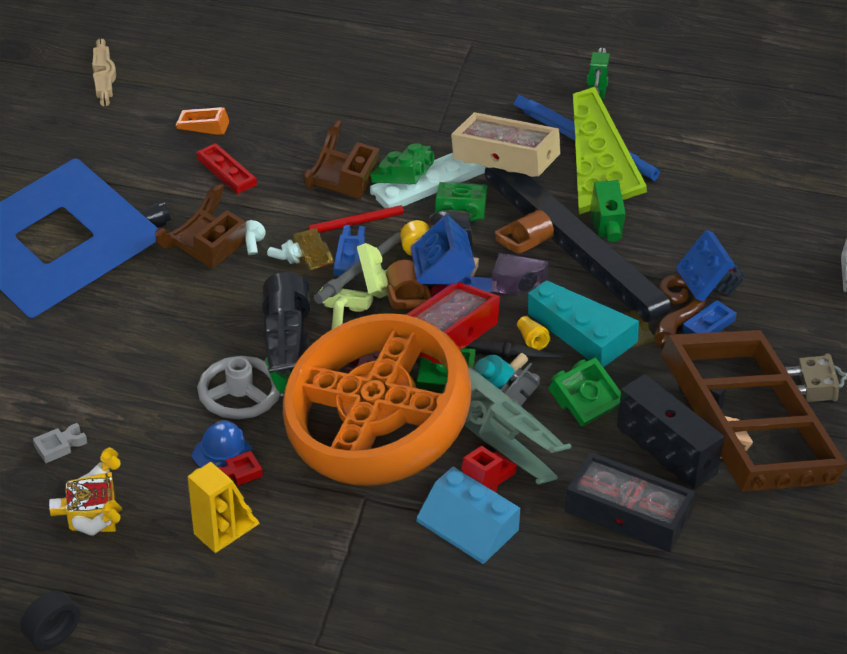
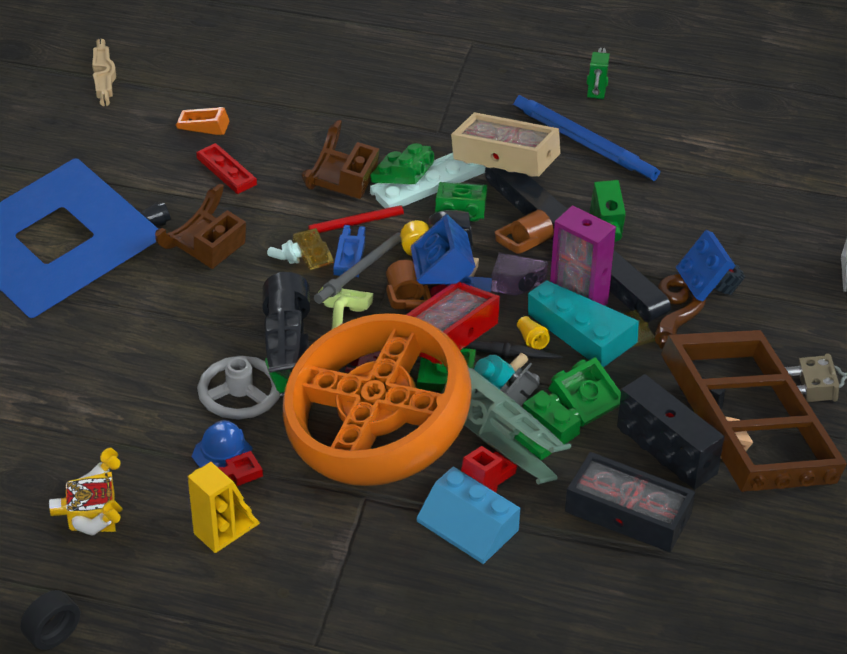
light grey plate [33,423,87,464] -> none
light aqua plate [245,220,266,255] -> none
yellowish green plate [357,243,388,298] -> none
lime wing [573,87,647,214] -> none
blue plate [682,300,737,334] -> none
none -> green plate [514,390,581,460]
none -> magenta brick [550,205,616,306]

